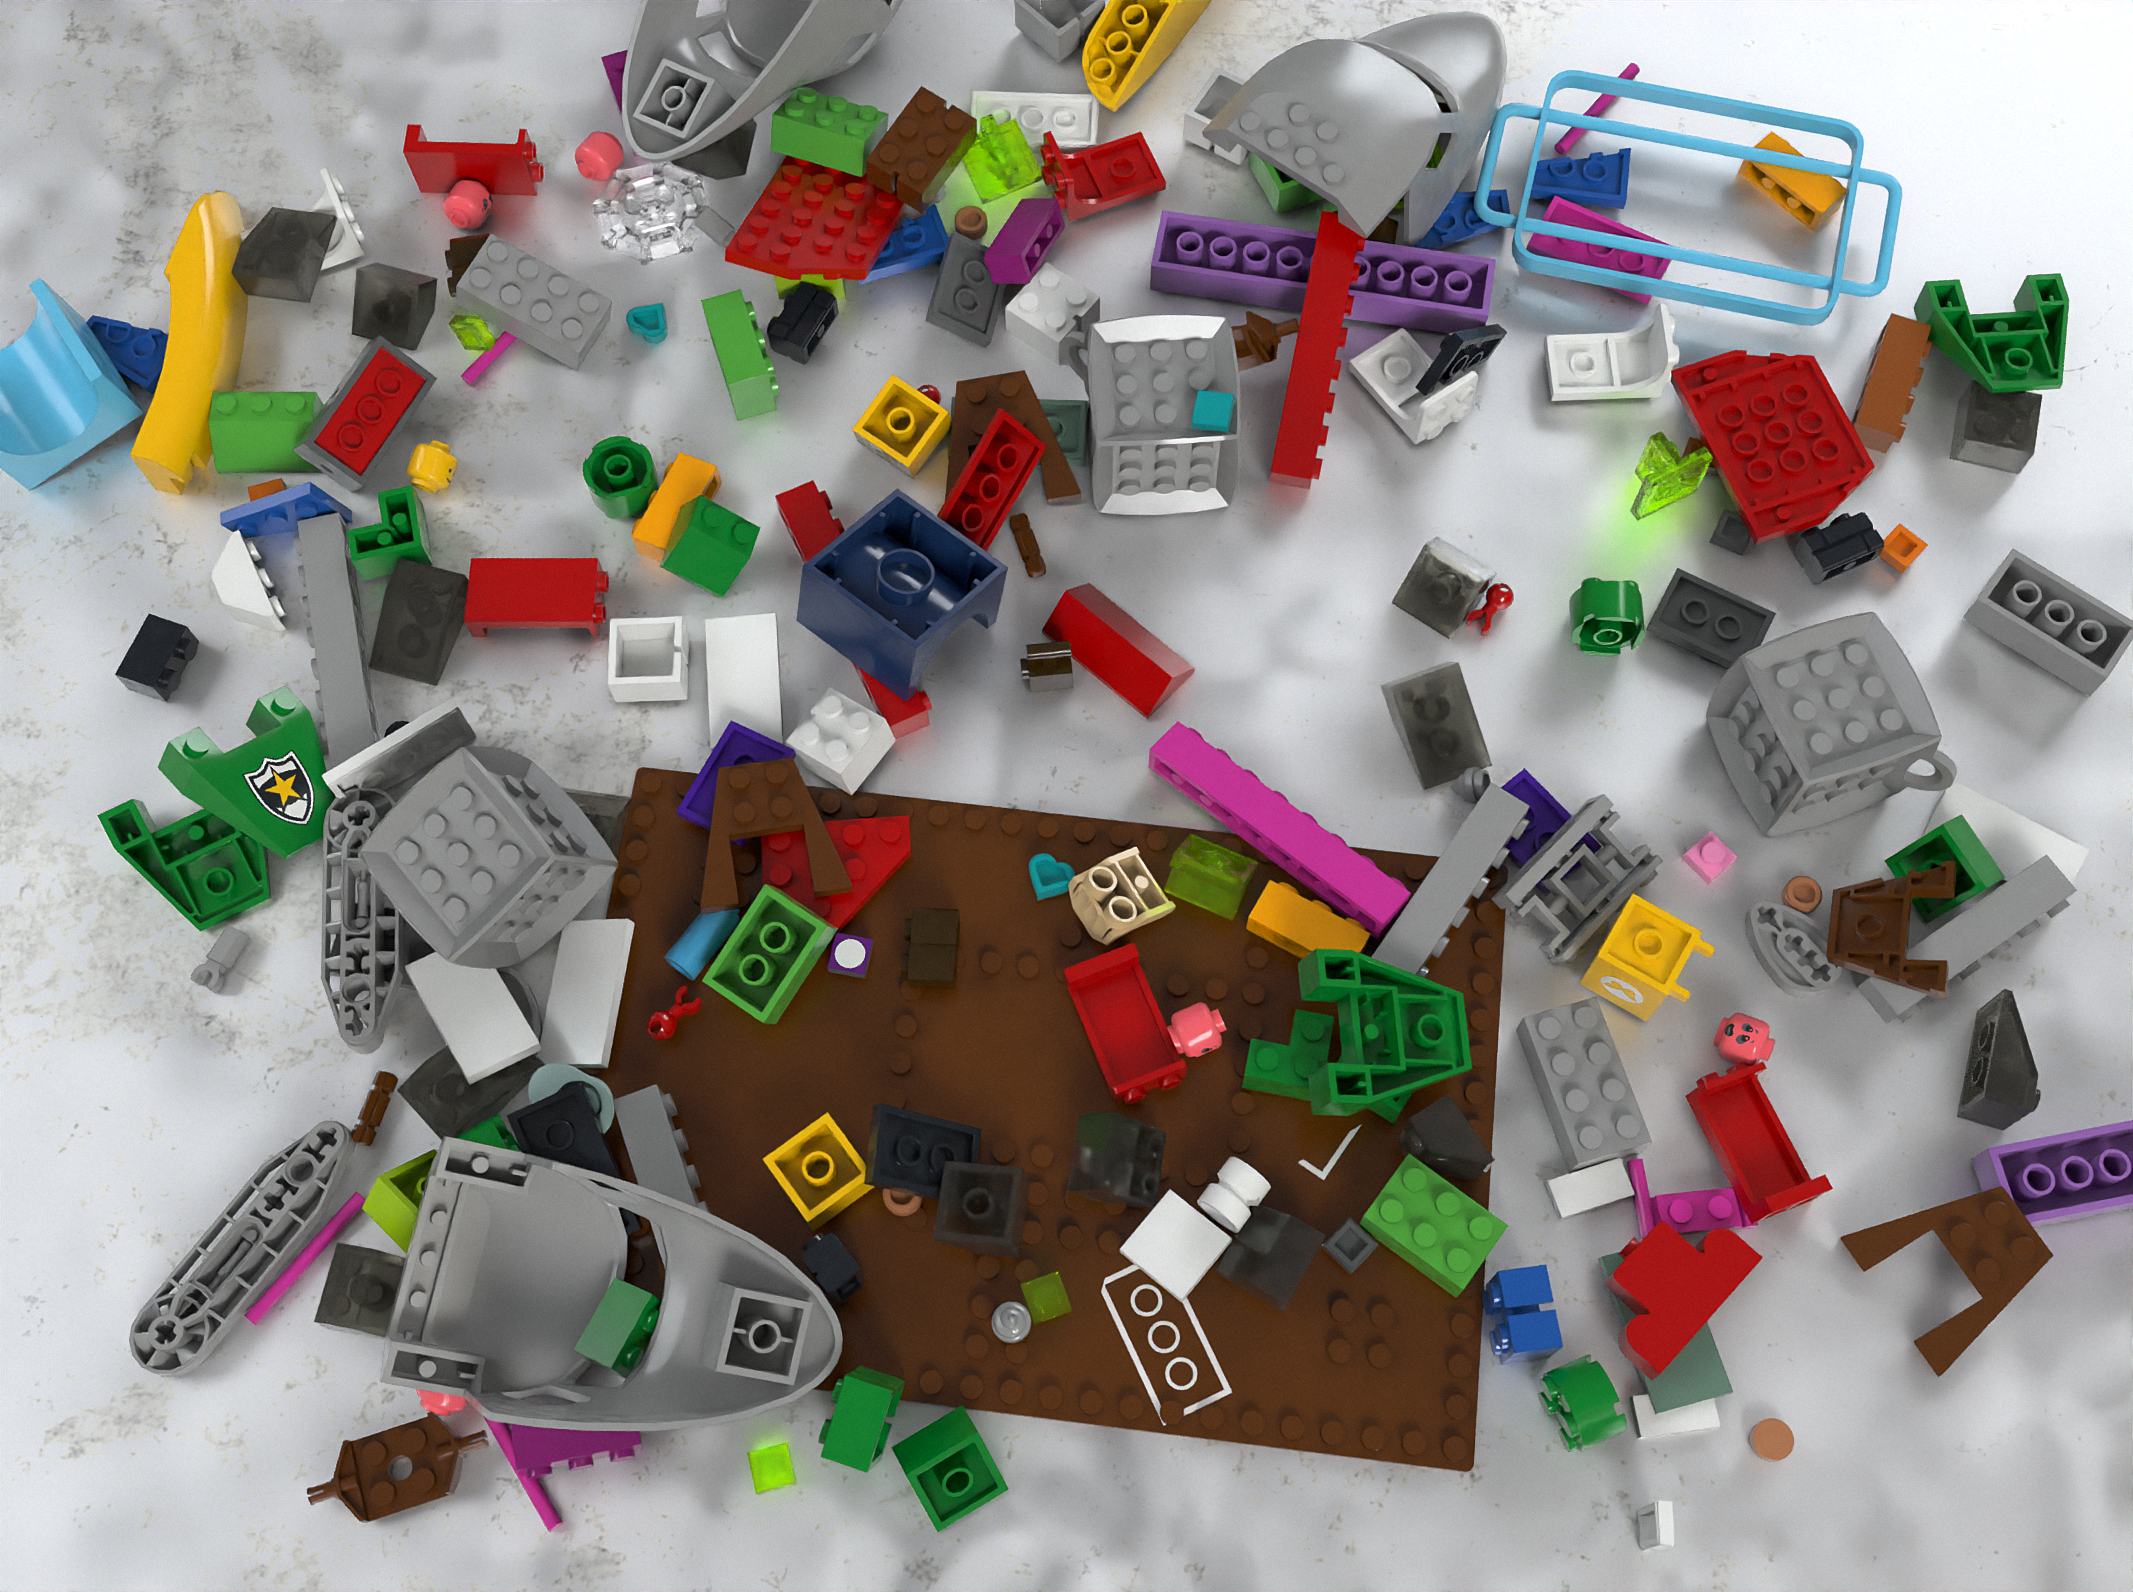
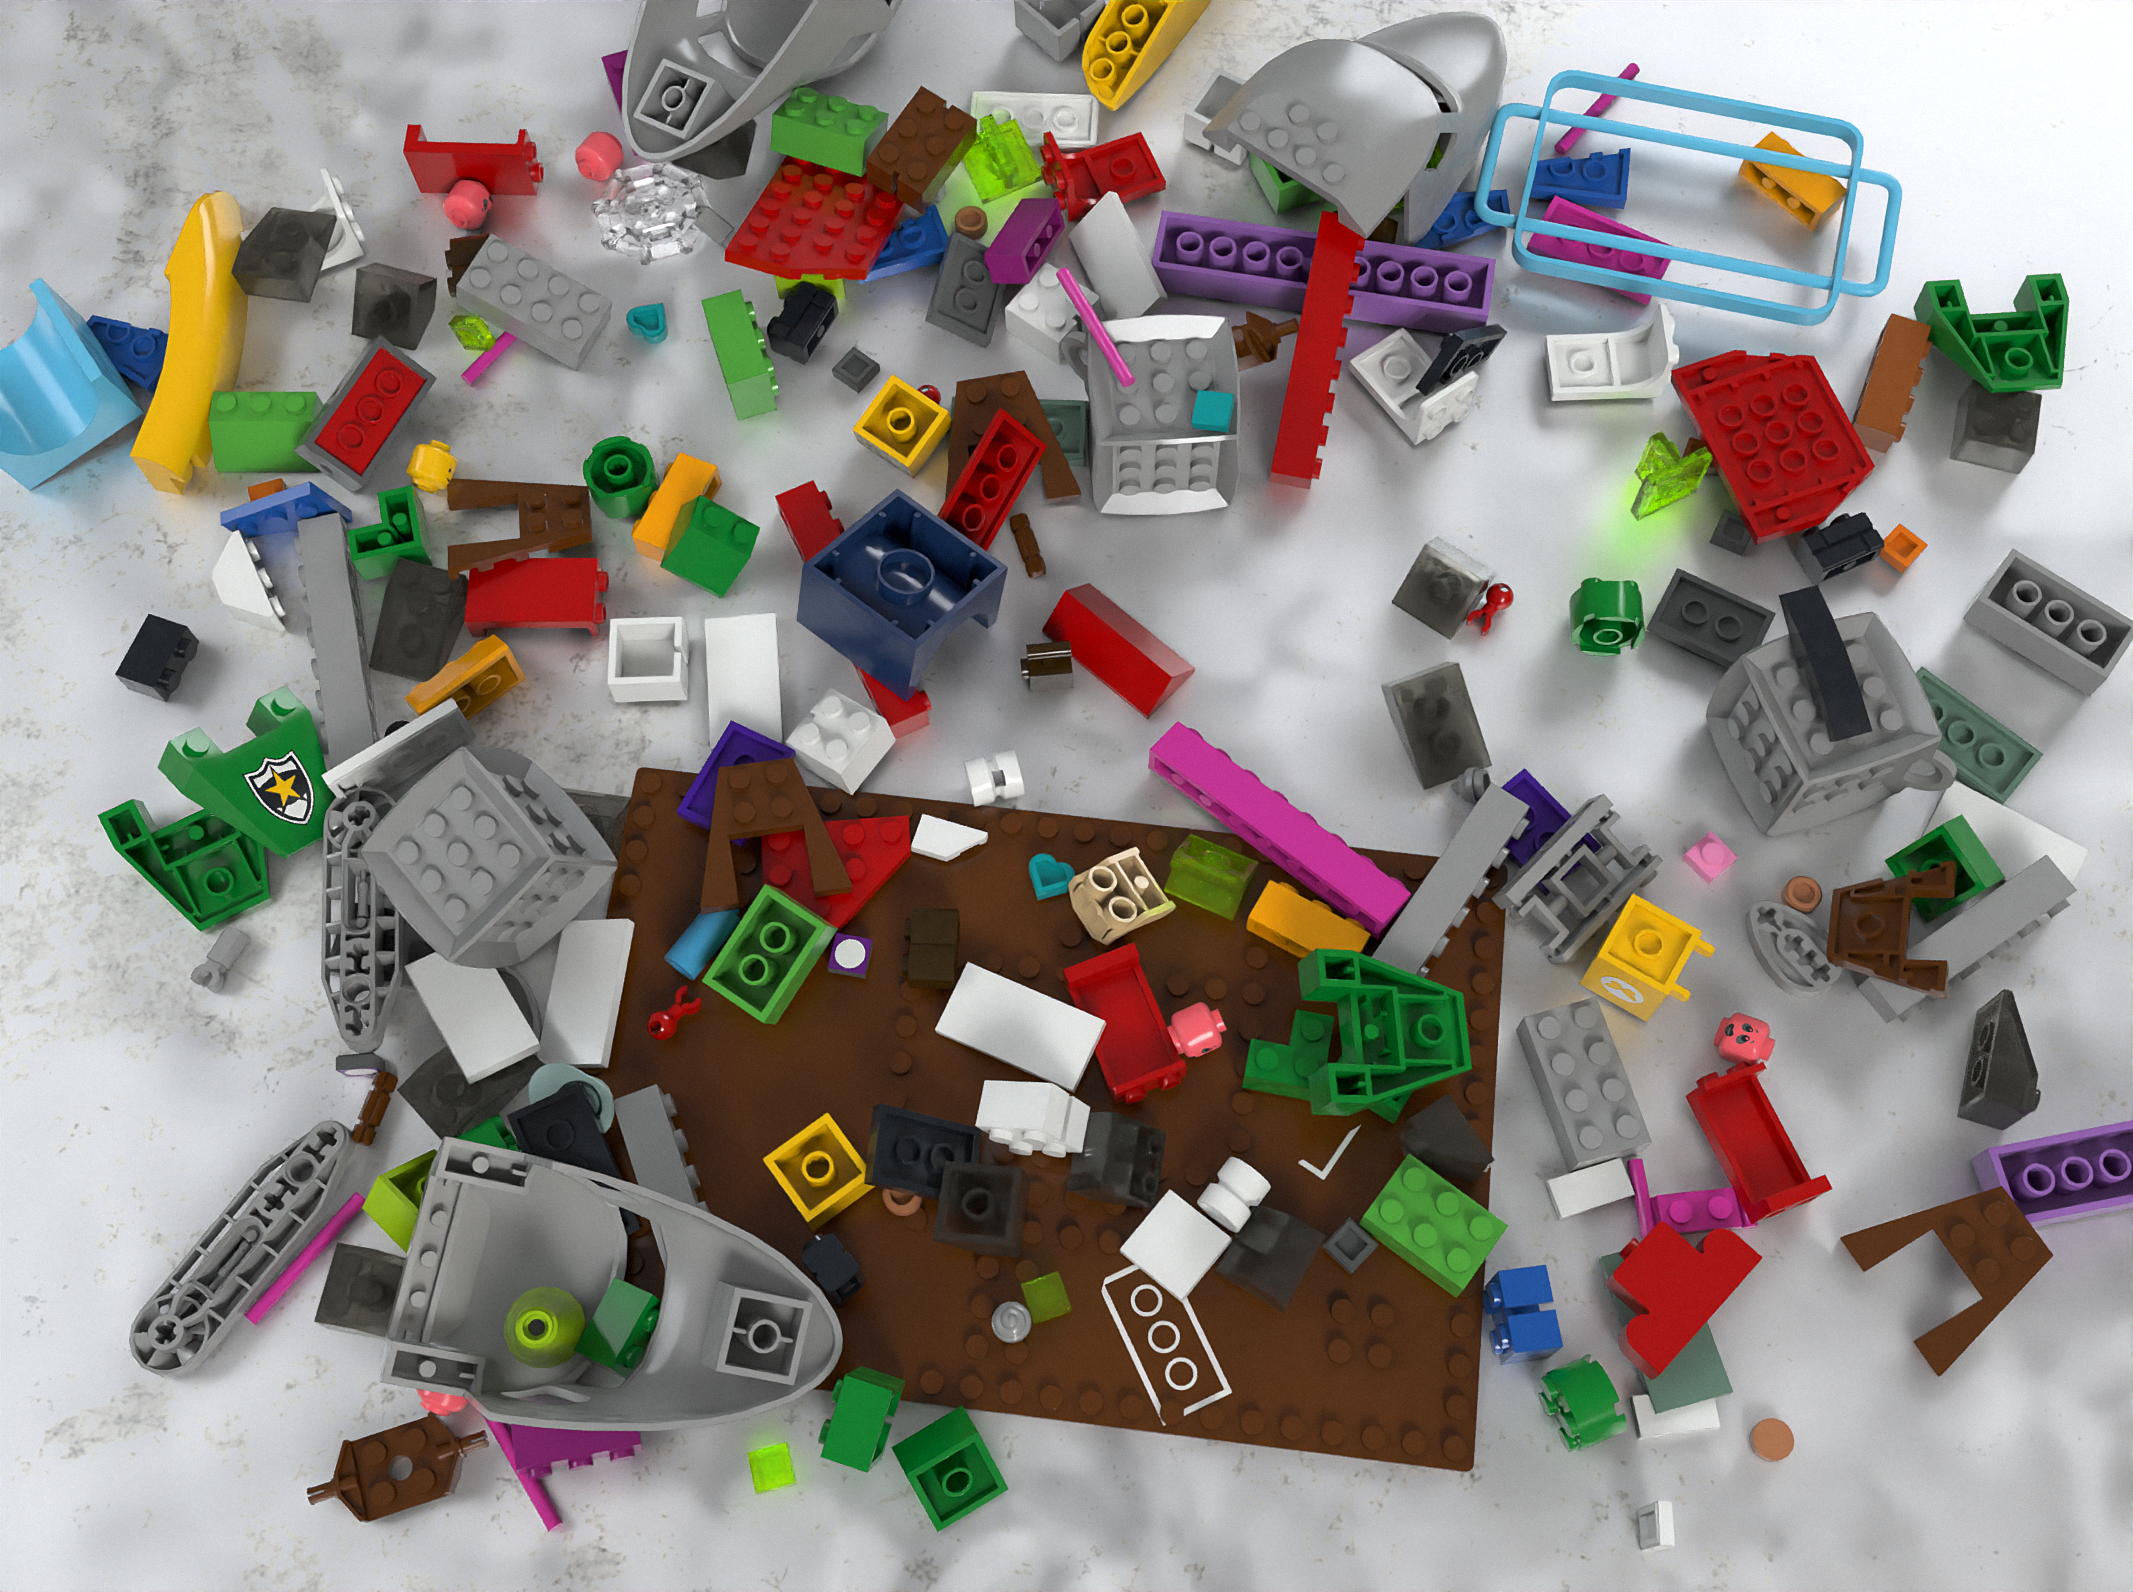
none -> dark grey tile [336,1052,385,1077]
none -> light orange slope [404,634,526,721]
none -> reddish brown wing [447,478,593,580]
none -> lime cone [504,1287,586,1369]
none -> dark grey tile [832,347,880,394]
none -> white tile [911,814,988,861]
none -> white tile [935,962,1106,1093]
none -> white wheel [963,749,1025,807]
none -> white piece [975,1080,1090,1157]
none -> dark pink bar [1056,267,1135,387]
none -> white tile [1068,191,1168,320]
none -> black slope [1779,585,1872,742]
none -> sand green tile [1916,666,2043,805]

